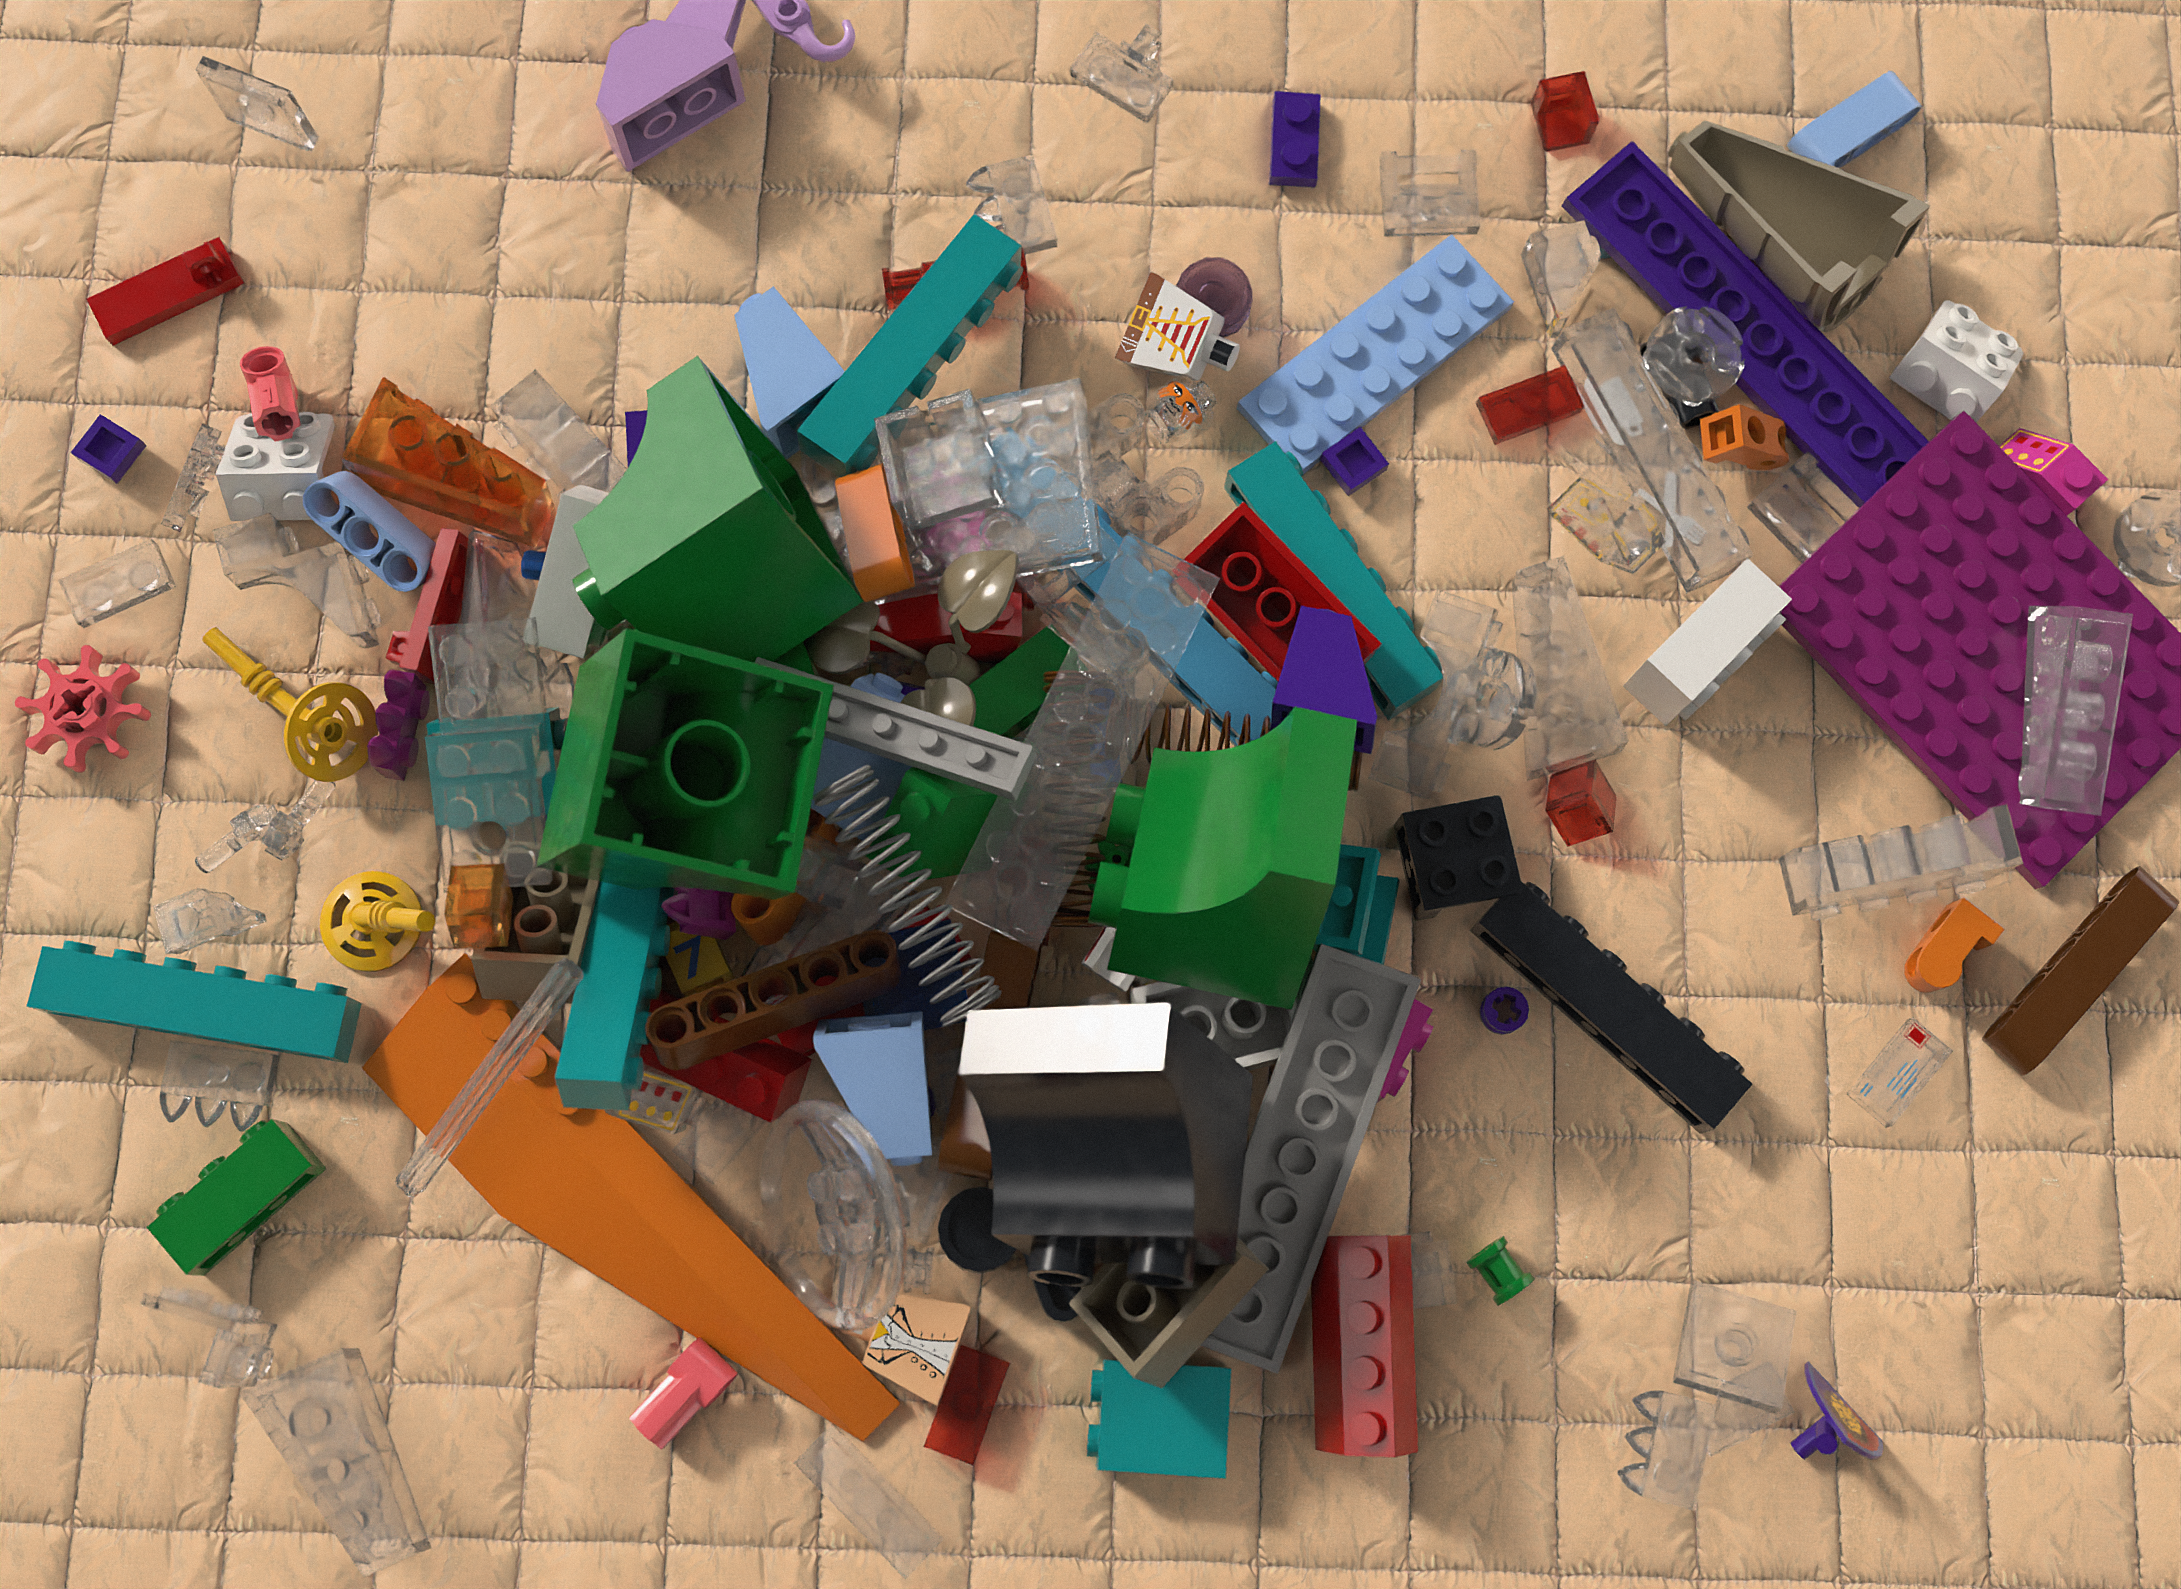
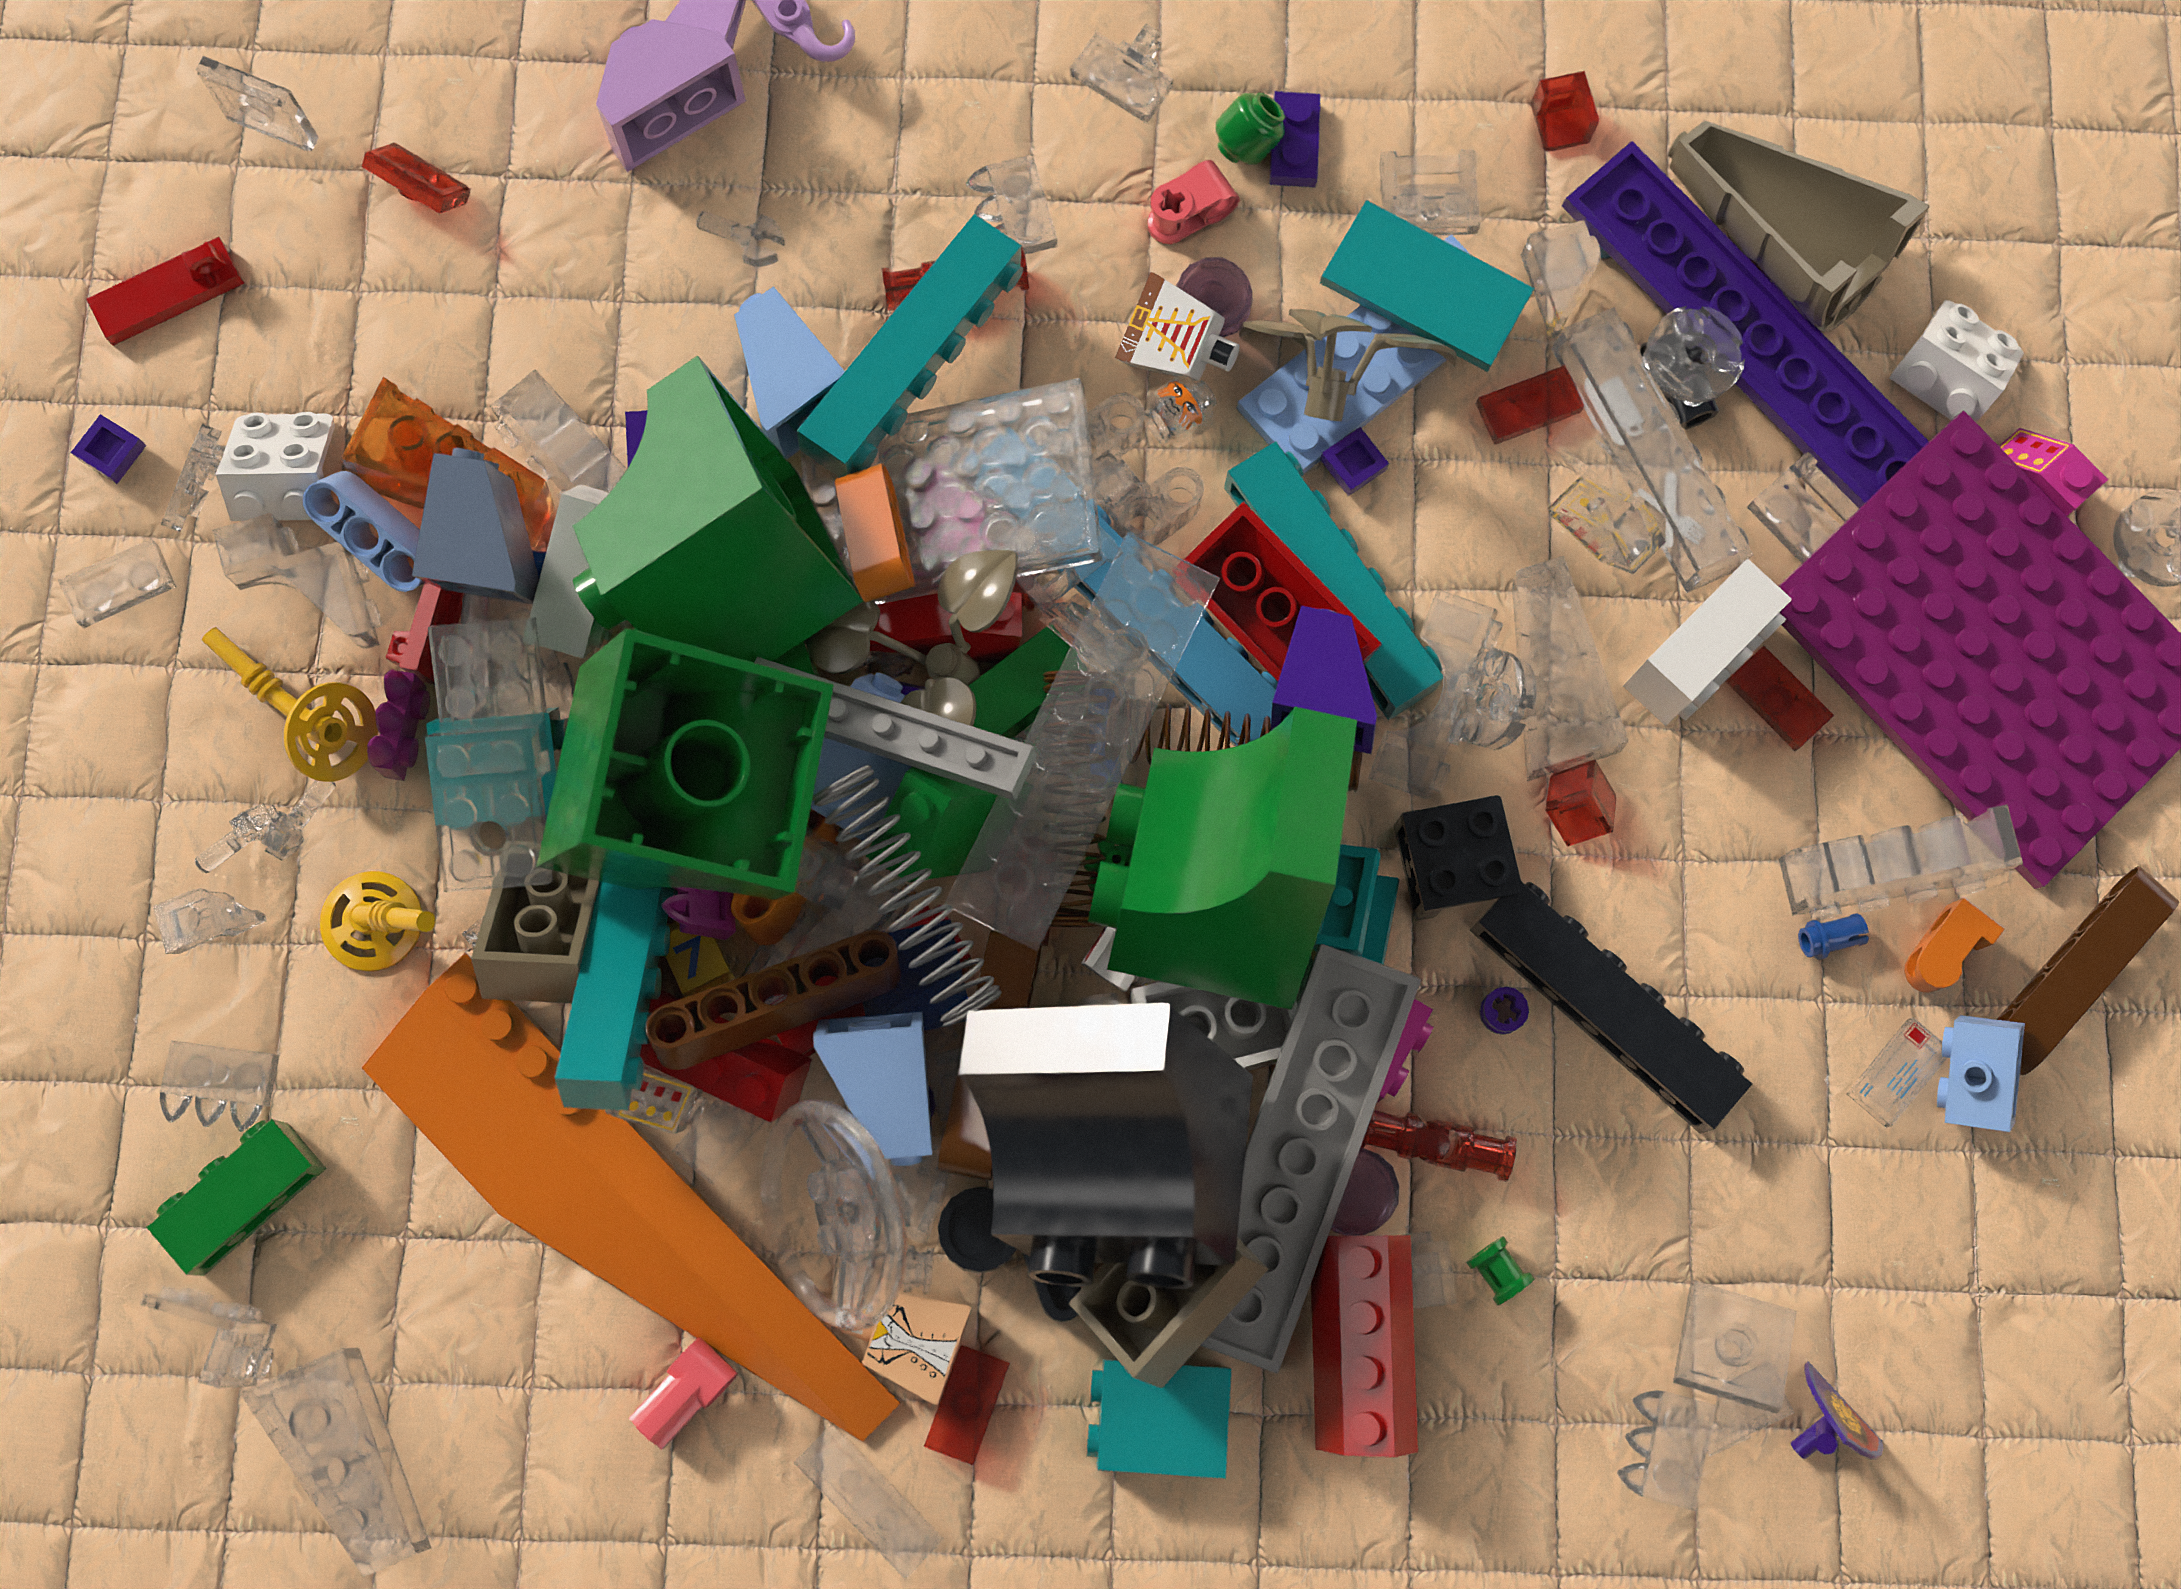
coral gear [15,645,151,773] -> none
teal brick [26,940,362,1063] -> none
coral piece [240,346,301,442] -> none
clear axle [396,958,583,1197] -> none
clear orange brick [444,863,513,949] -> none
clear piece [874,388,1005,532] -> none
orange leg [1700,404,1789,471] -> none
light blue beam [1787,70,1922,168] -> none
clear wedge [2018,606,2133,816] -> none
none -> clear red plate [362,142,471,214]
none -> sand blue slope [412,448,539,604]
none -> clear bar [696,211,785,267]
none -> coral piece [1148,160,1240,244]
none -> green head [1215,92,1285,165]
none -> dark tan plant [1239,309,1457,421]
none -> teal tile [1320,200,1534,372]
none -> piece [1331,1148,1400,1236]
none -> clear red piece [1360,1110,1517,1182]
none -> clear red plate [1725,646,1834,751]
none -> blue pin [1798,913,1869,960]
none -> light blue brick [1937,1015,2025,1132]

